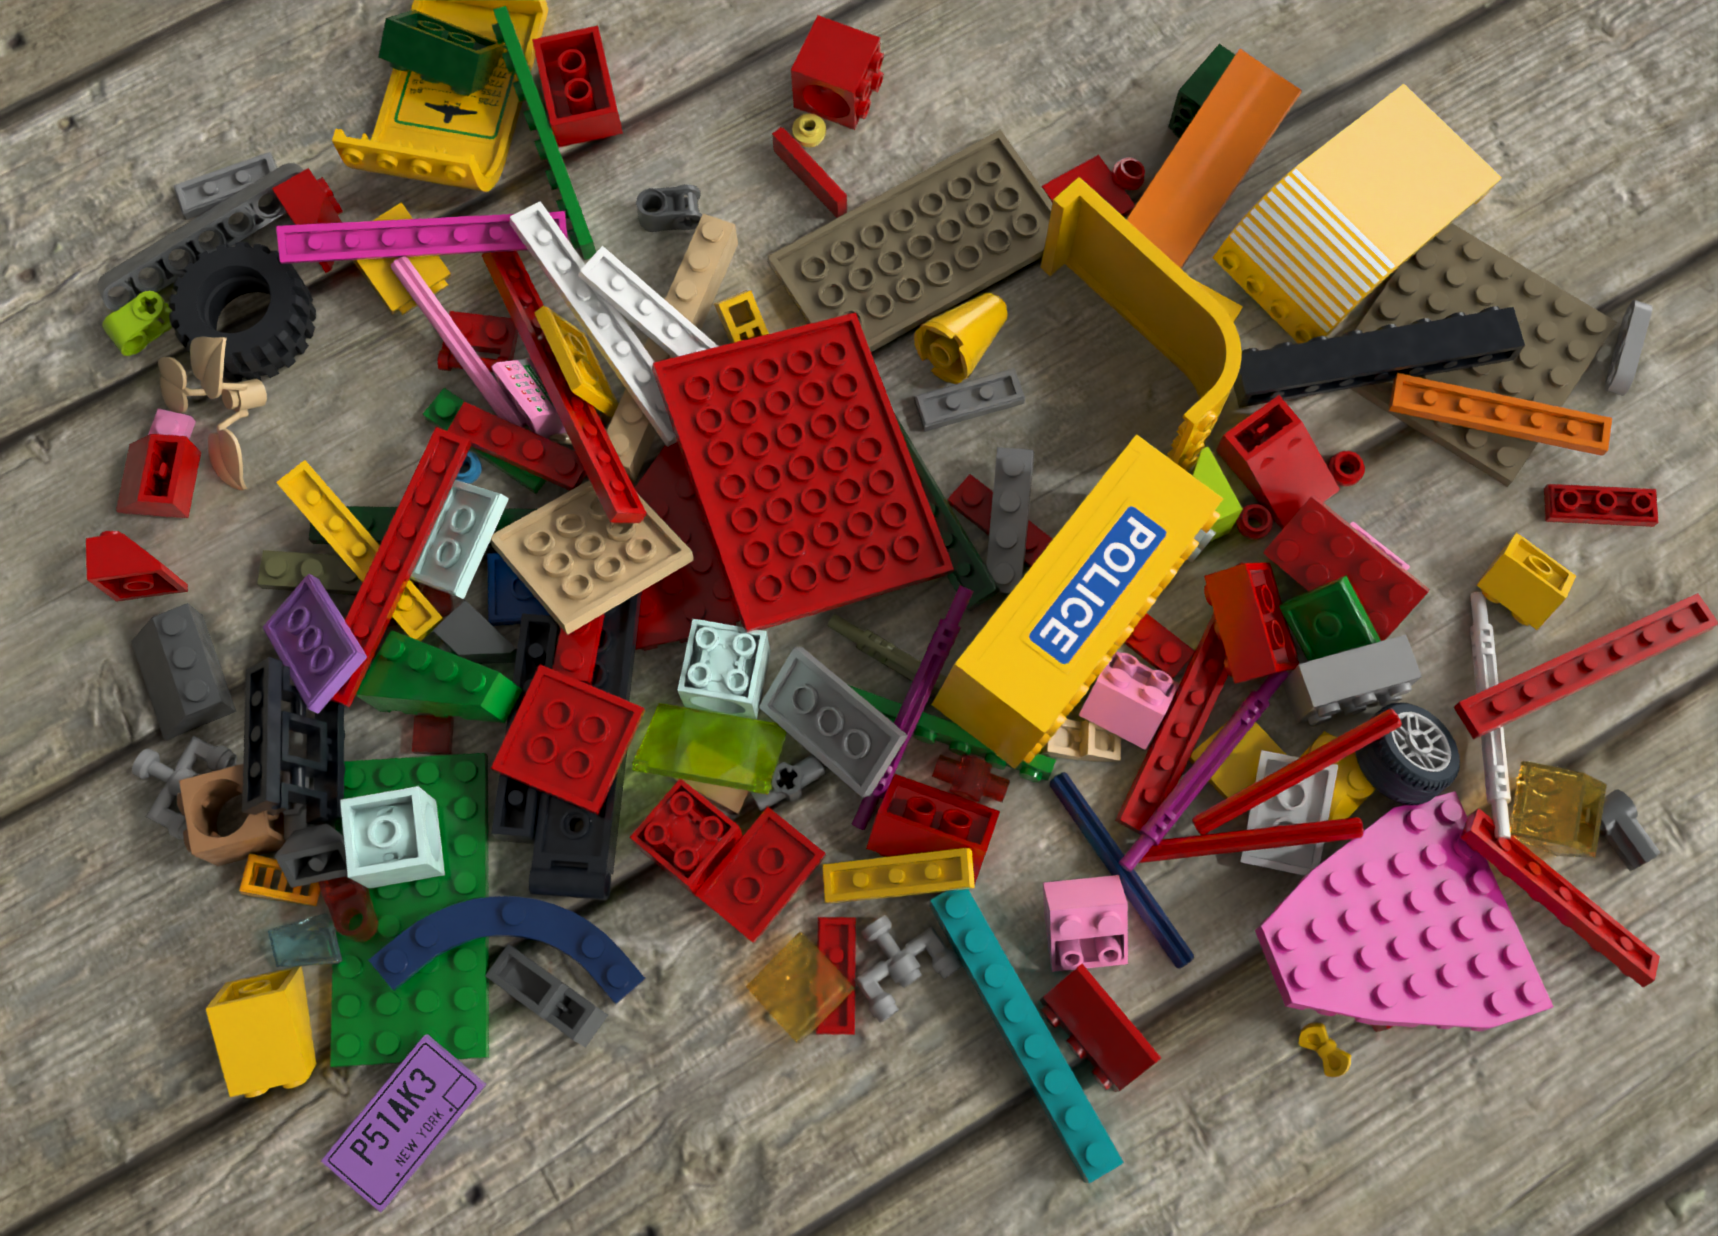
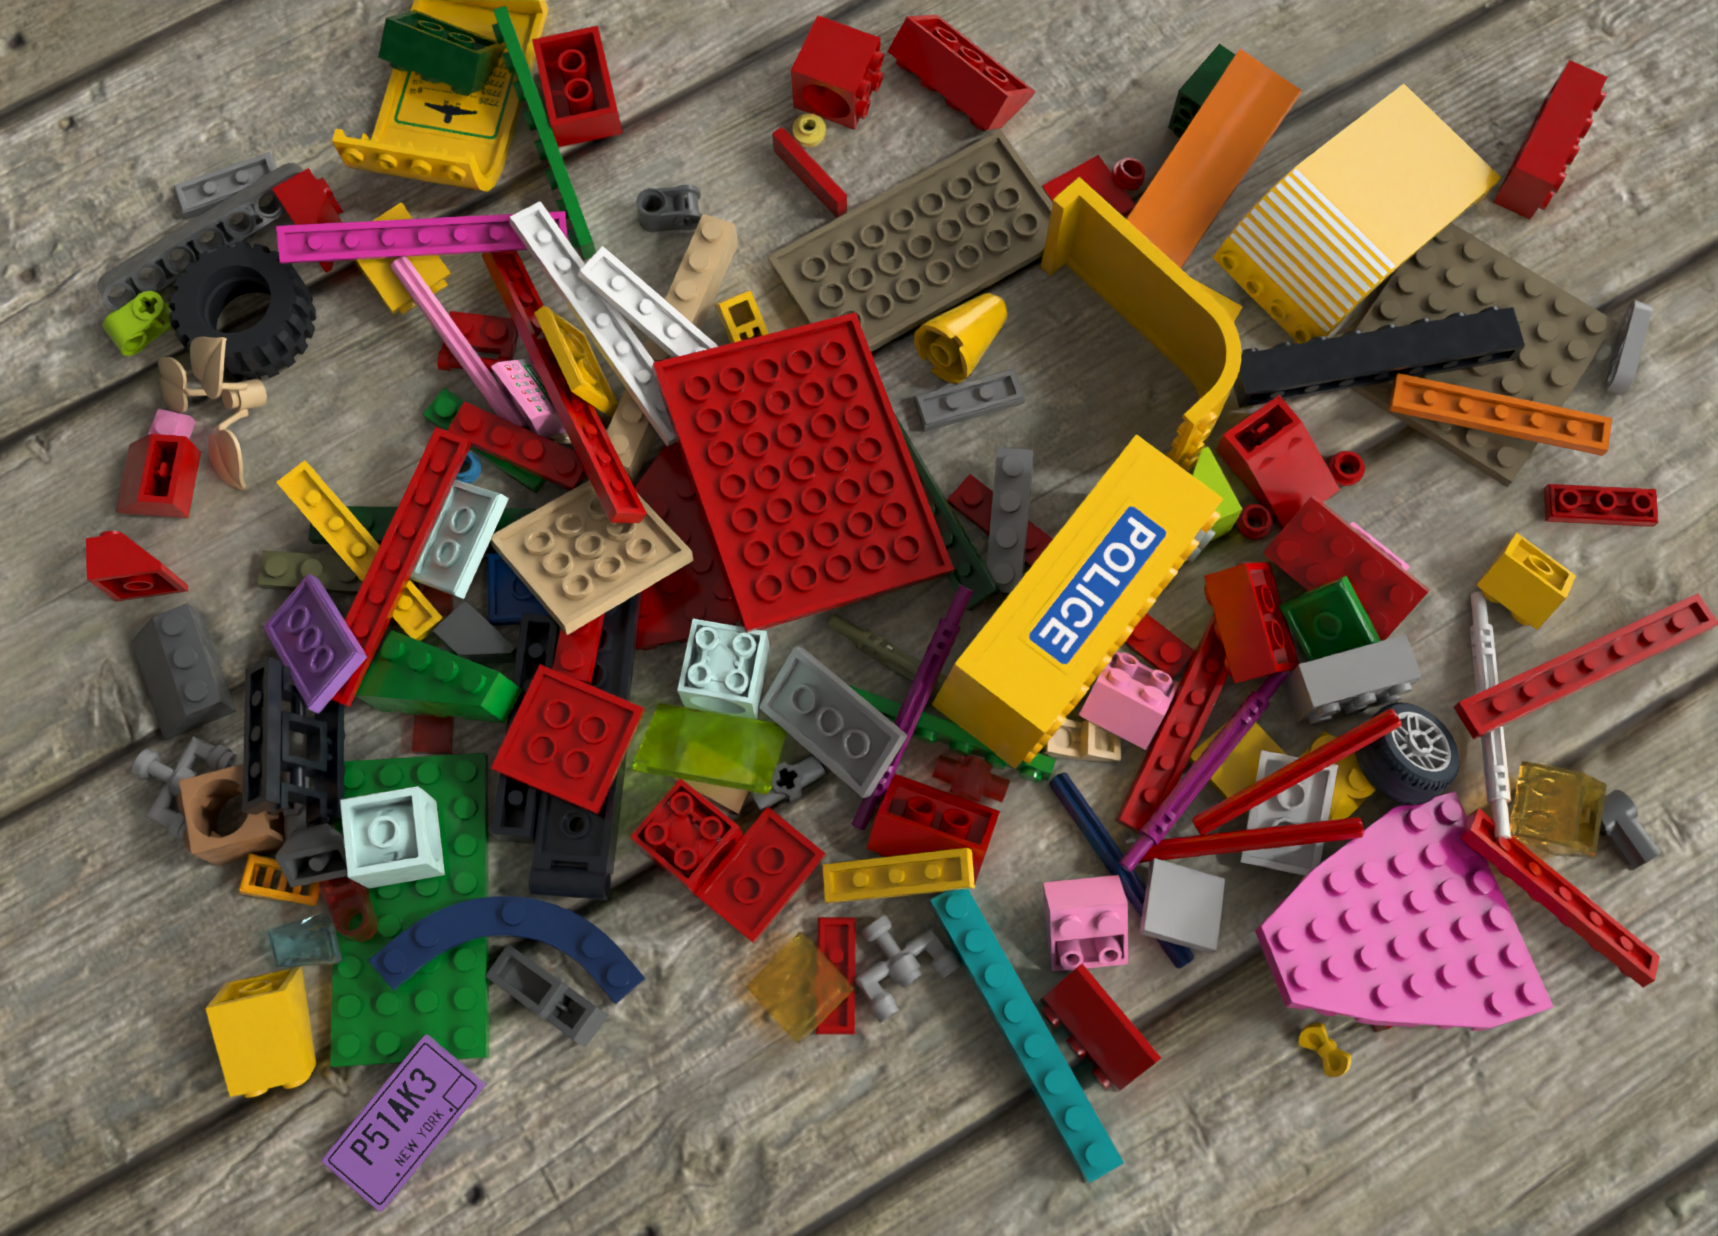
none -> red slope [887,14,1036,131]
none -> light grey tile [1139,858,1225,954]
none -> red brick [1493,60,1608,220]

